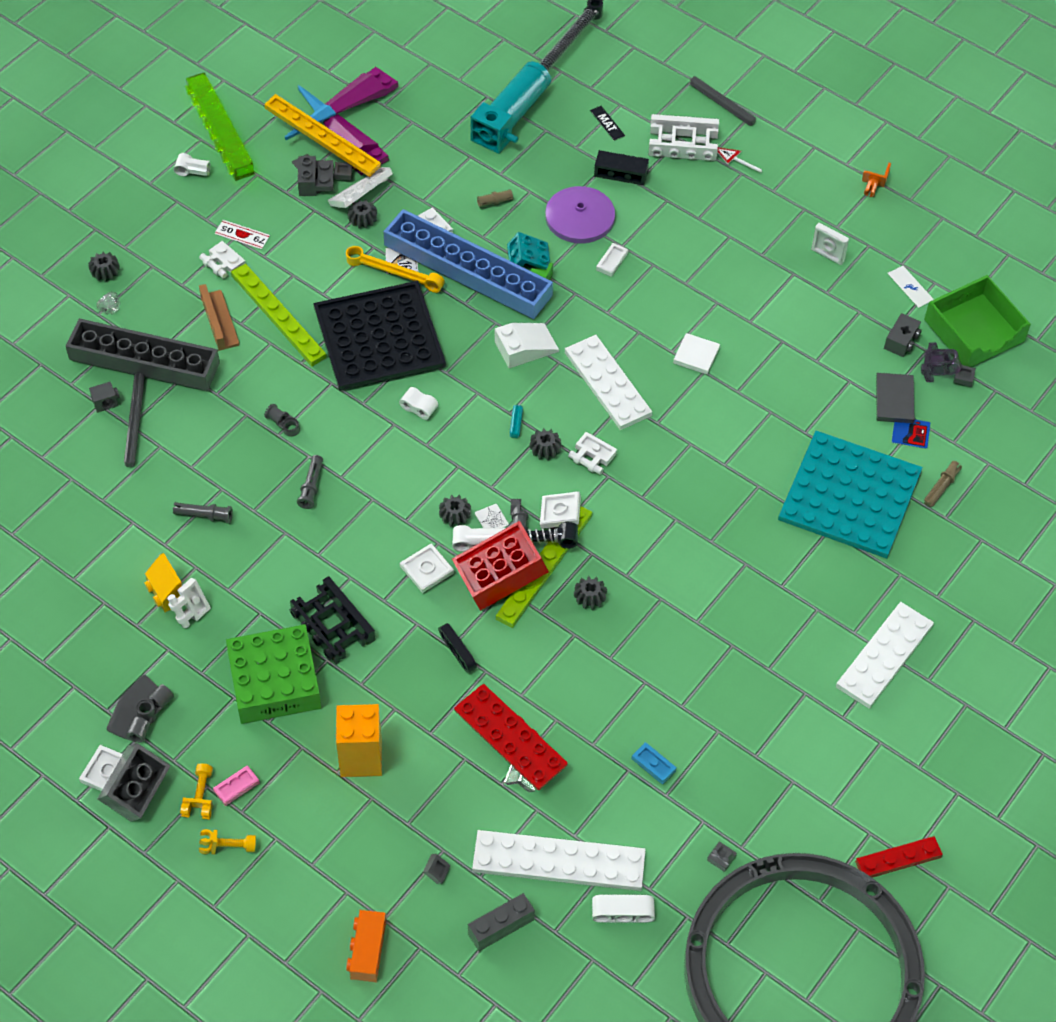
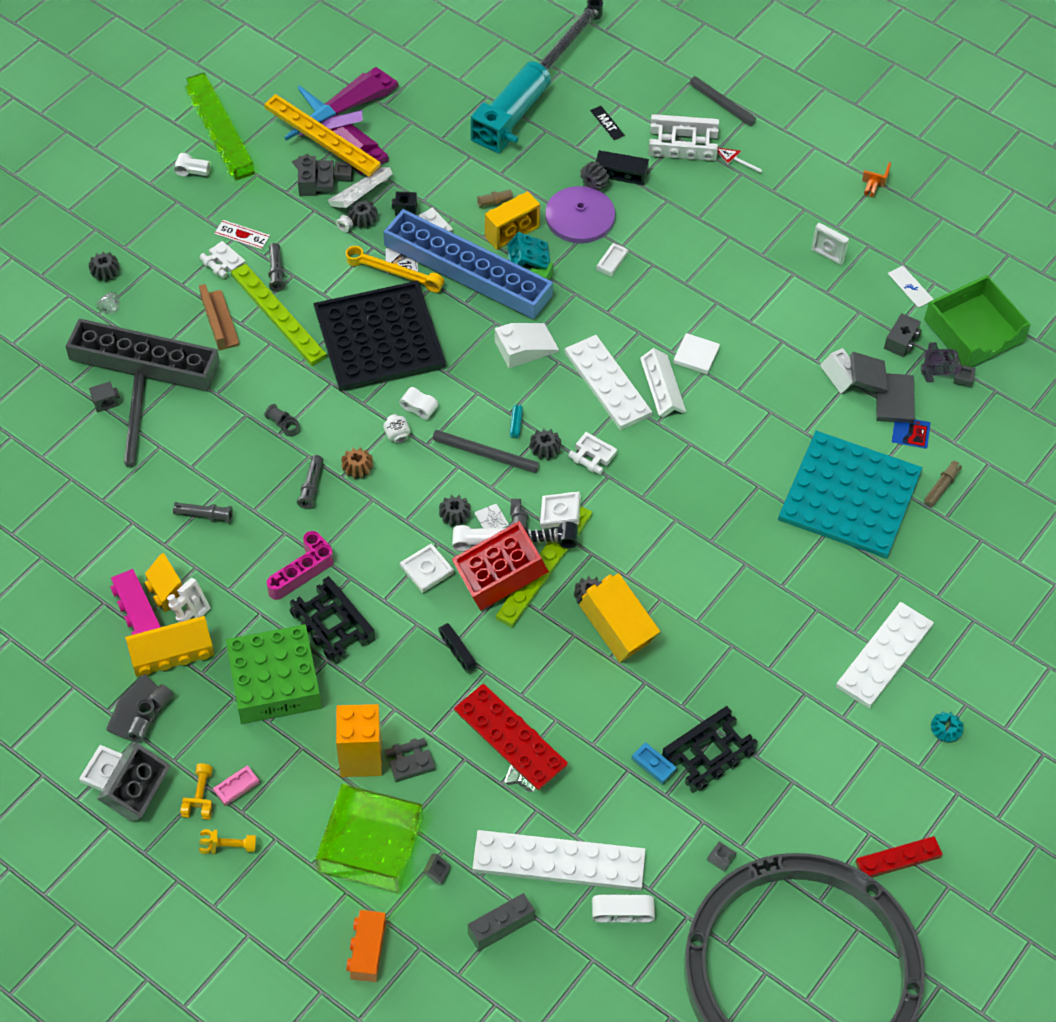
none -> dark pink brick [110,569,160,635]
none -> yellow slope [125,616,215,677]
none -> dark pink beam [267,531,333,600]
none -> dark grey pin [268,243,285,292]
none -> medium lavender sticker [299,110,363,137]
none -> clear neon green piece [315,784,423,894]
none -> white bush [336,215,353,233]
none -> medium nougat gear [341,447,373,479]
none -> white head [383,414,410,443]
none -> dark grey plate [385,738,435,782]
none -> black brick [392,191,417,216]
none -> dark grey axle [433,430,539,473]
none -> yellow brick [485,191,540,250]
none -> yellow brick [579,573,661,663]
none -> dark grey gear [580,161,609,191]
none -> white panel [640,348,686,418]
none -> black fence [662,706,758,793]
none -> white panel [820,348,853,394]
none -> dark grey tile [850,352,888,394]
none -> teal gear [931,711,964,742]

